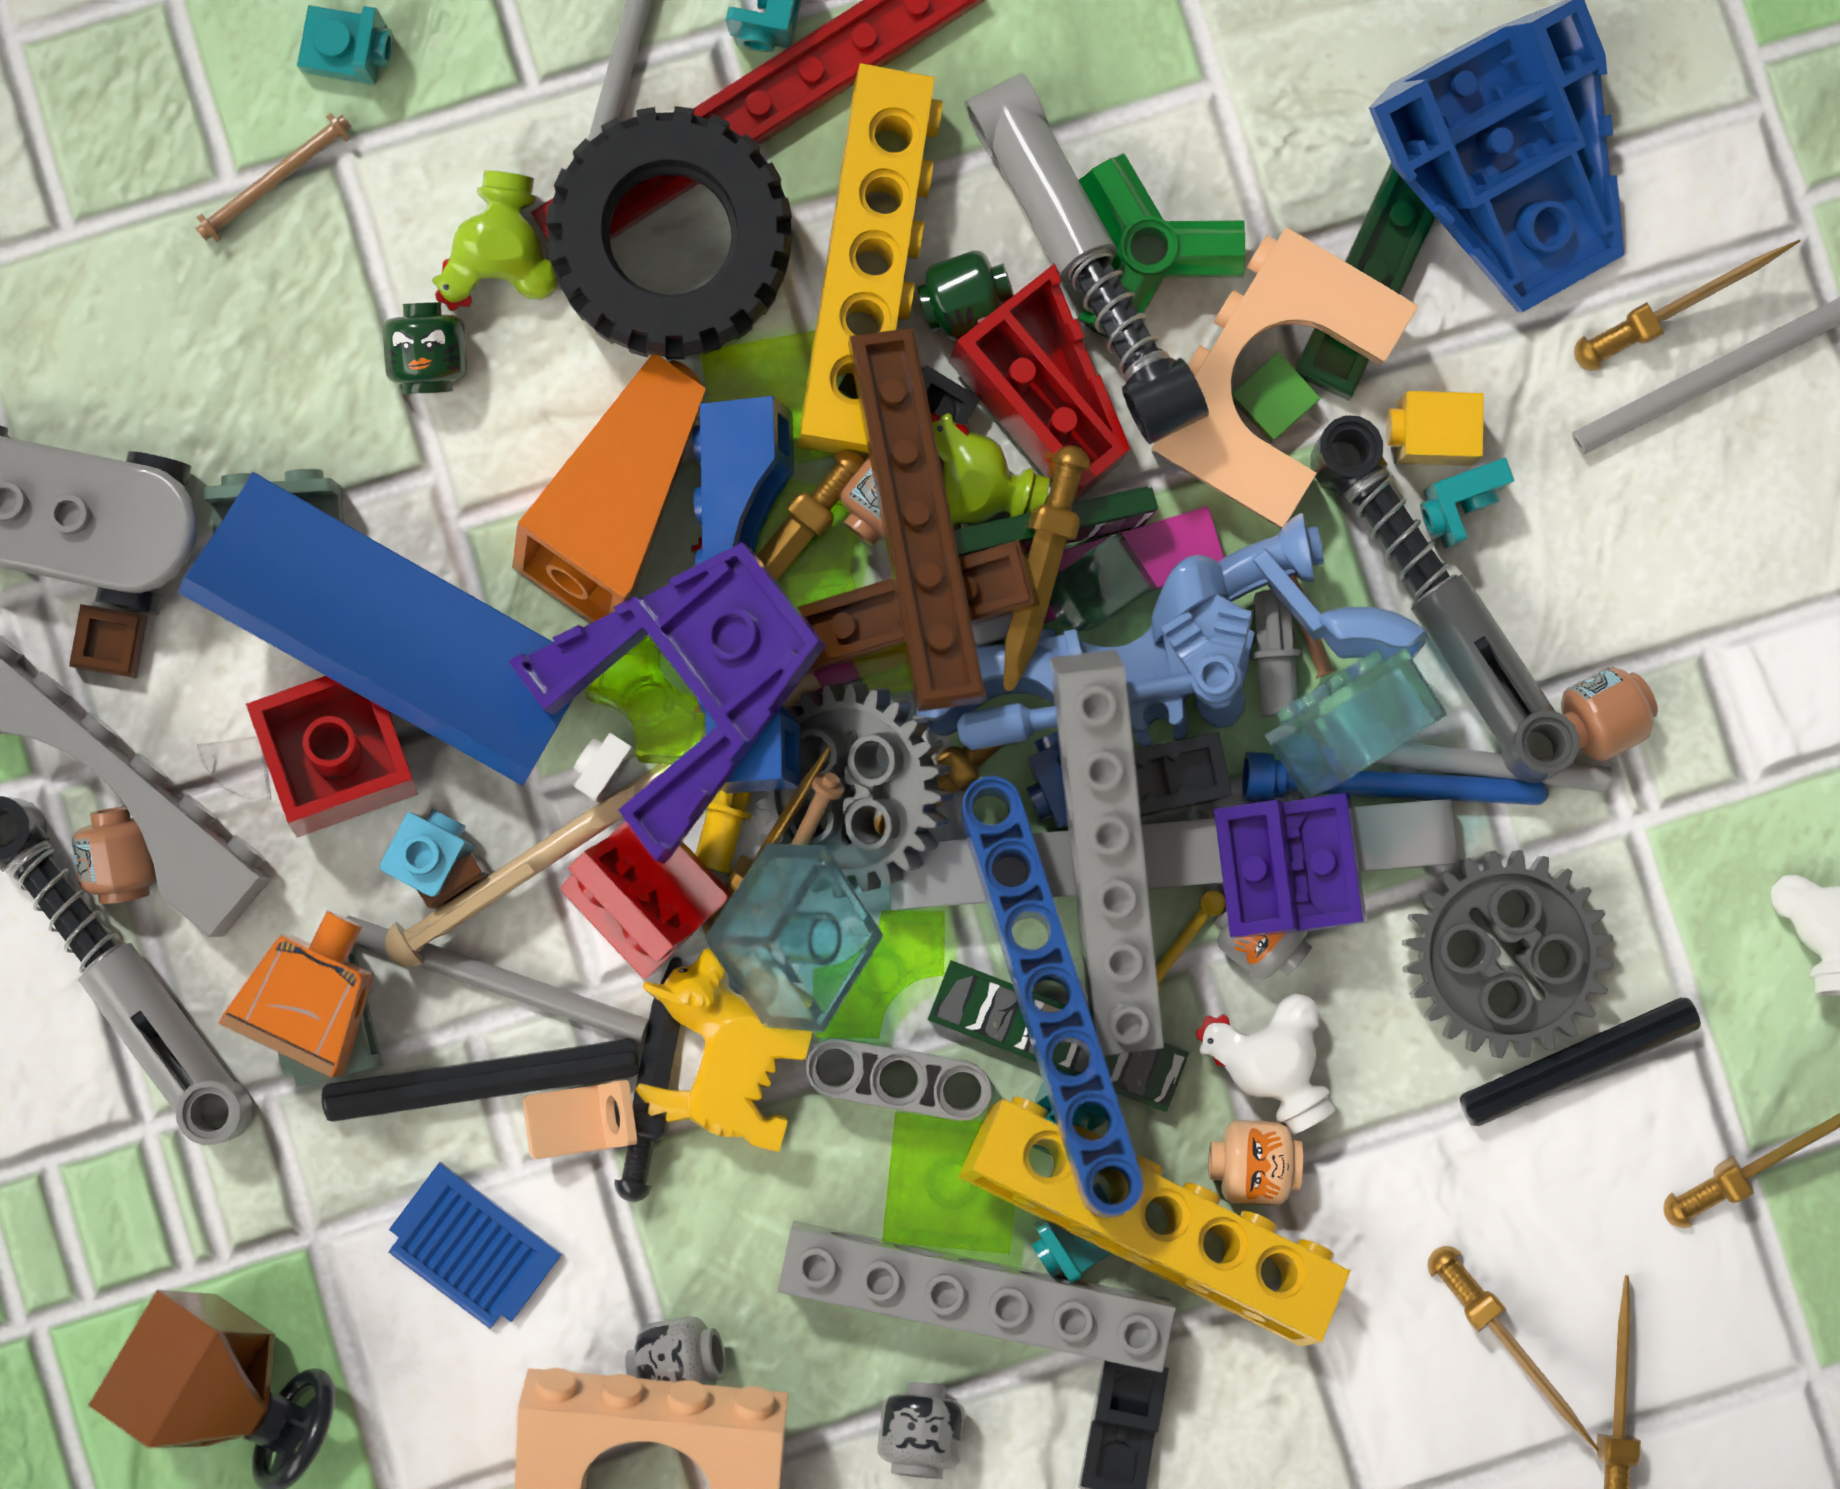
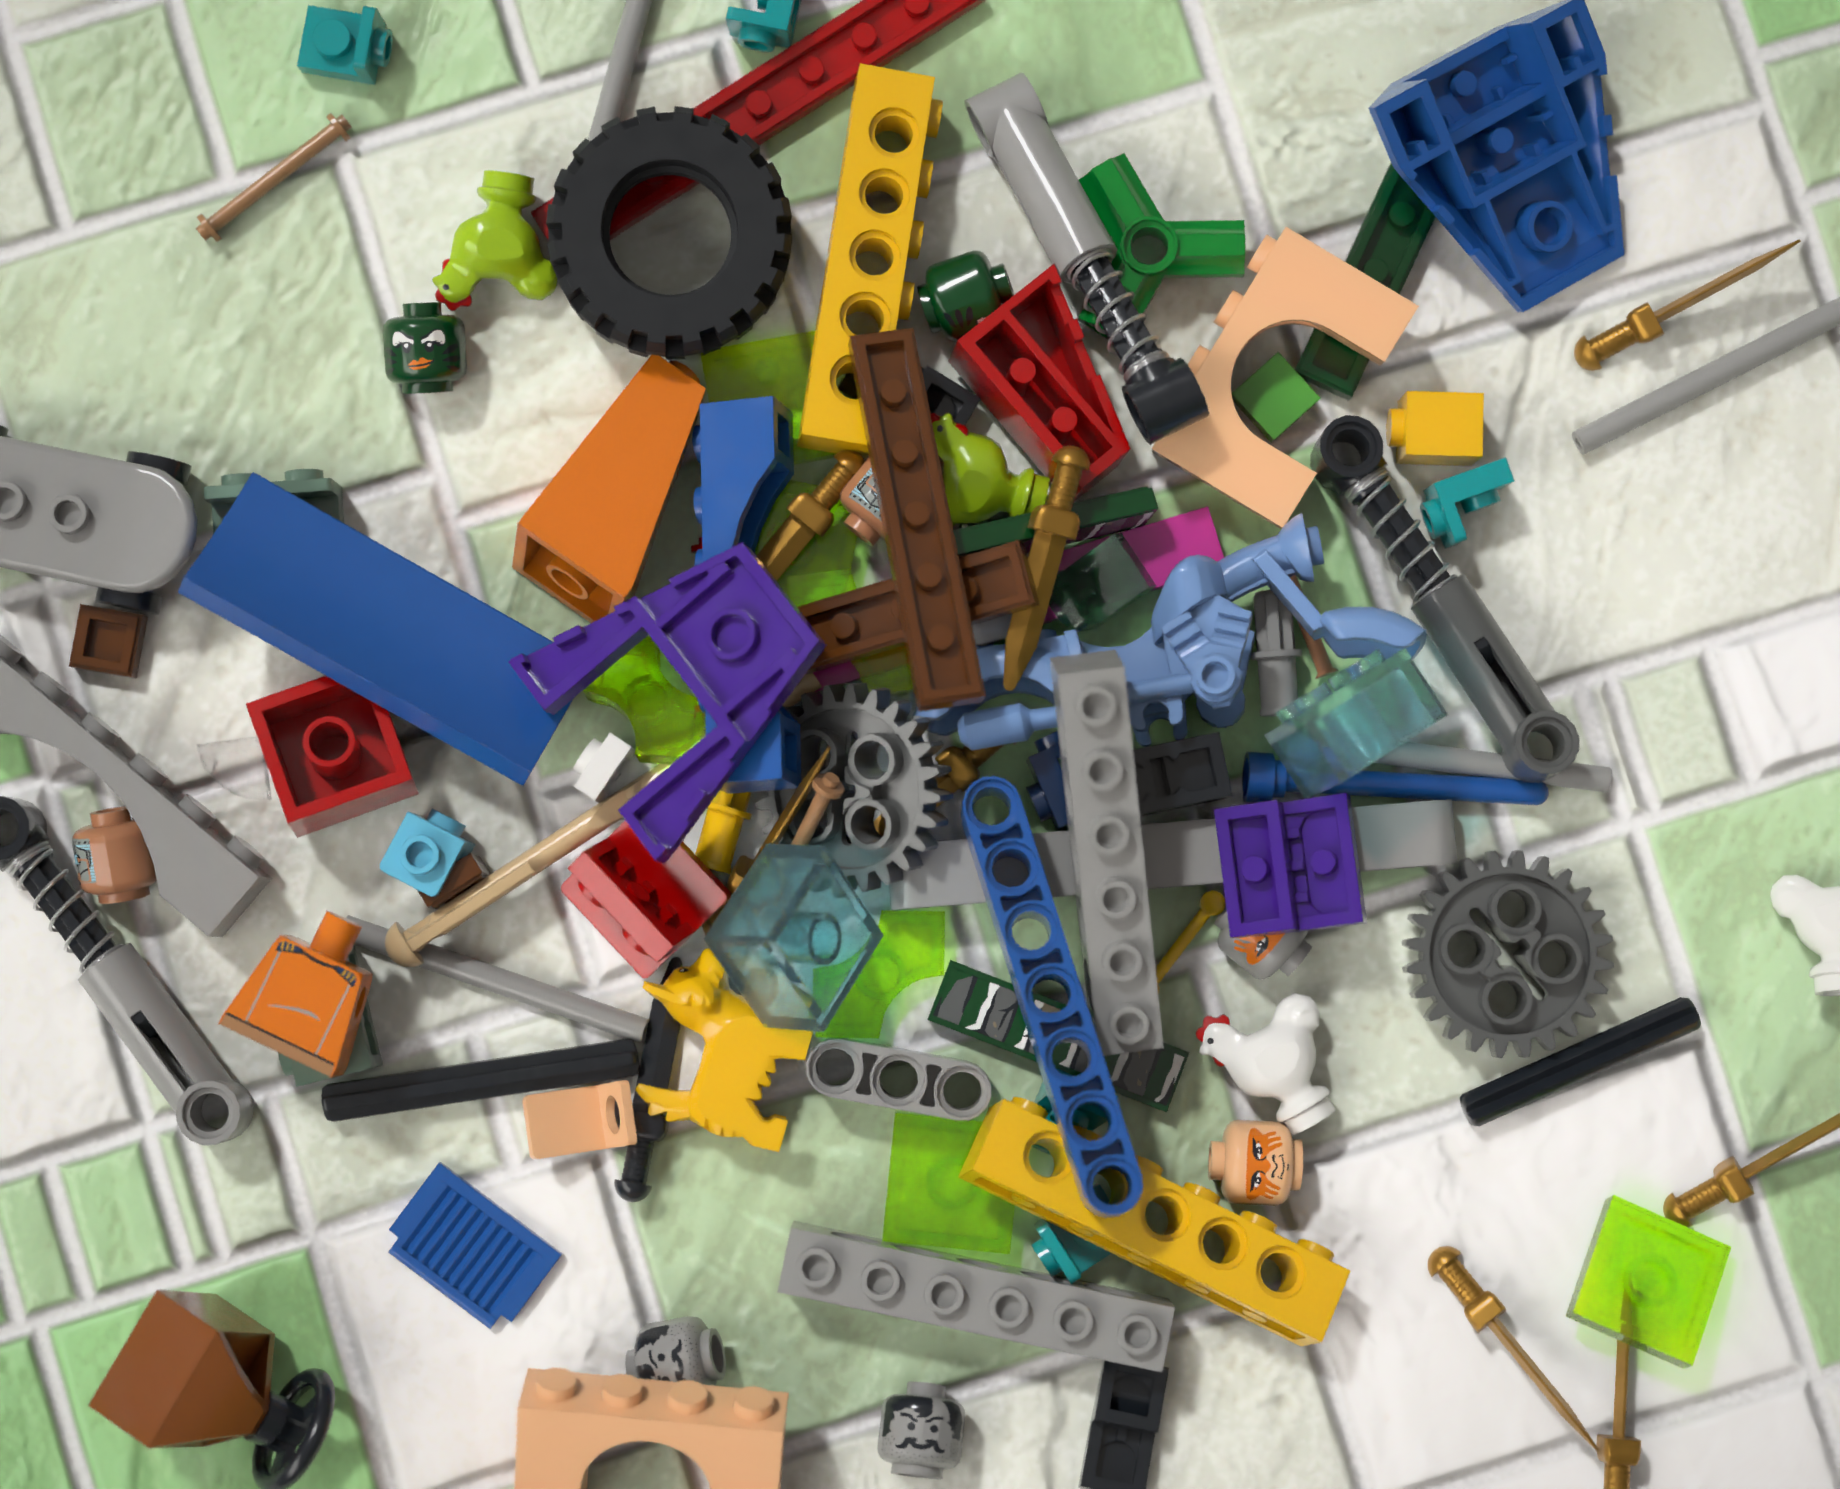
nougat head [1561,667,1658,761] -> none
none -> clear neon green tile [1565,1195,1731,1369]

